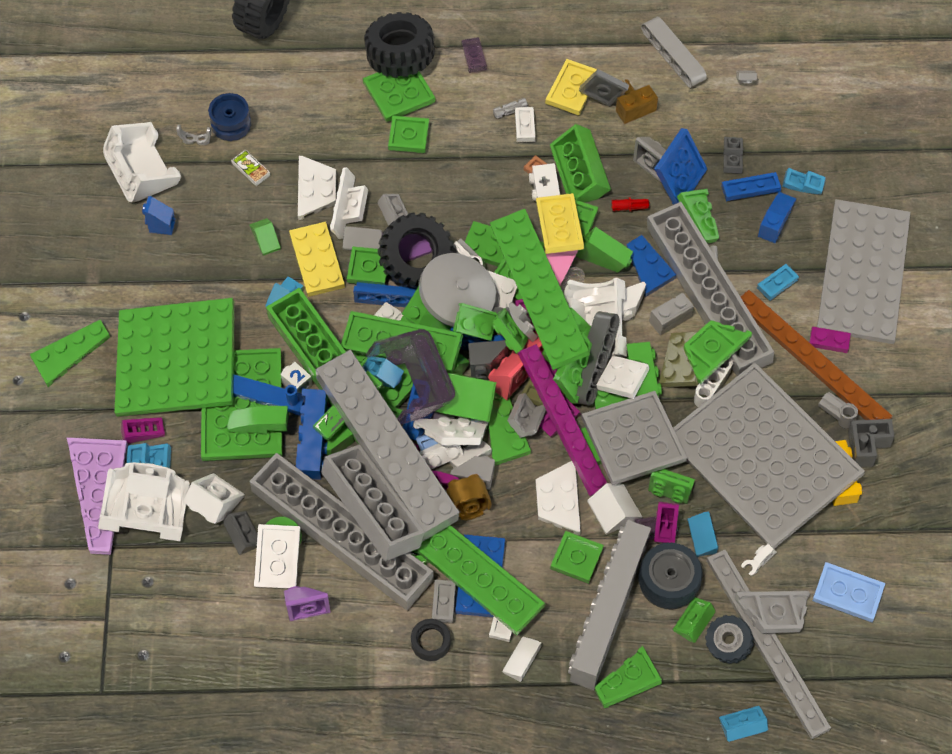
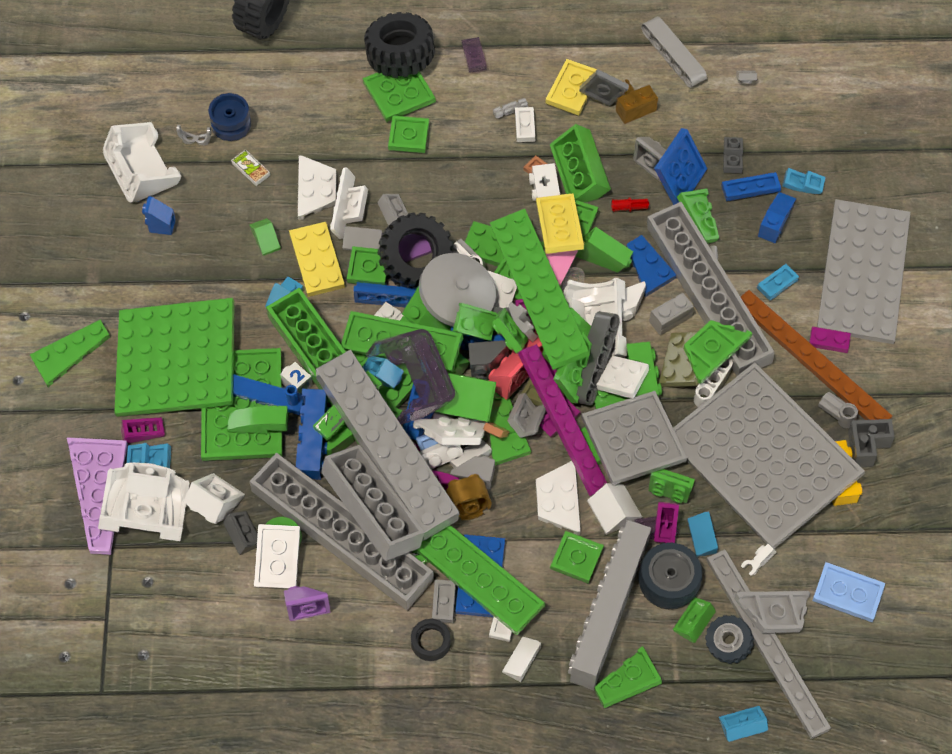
none -> nougat tile [483,422,509,438]

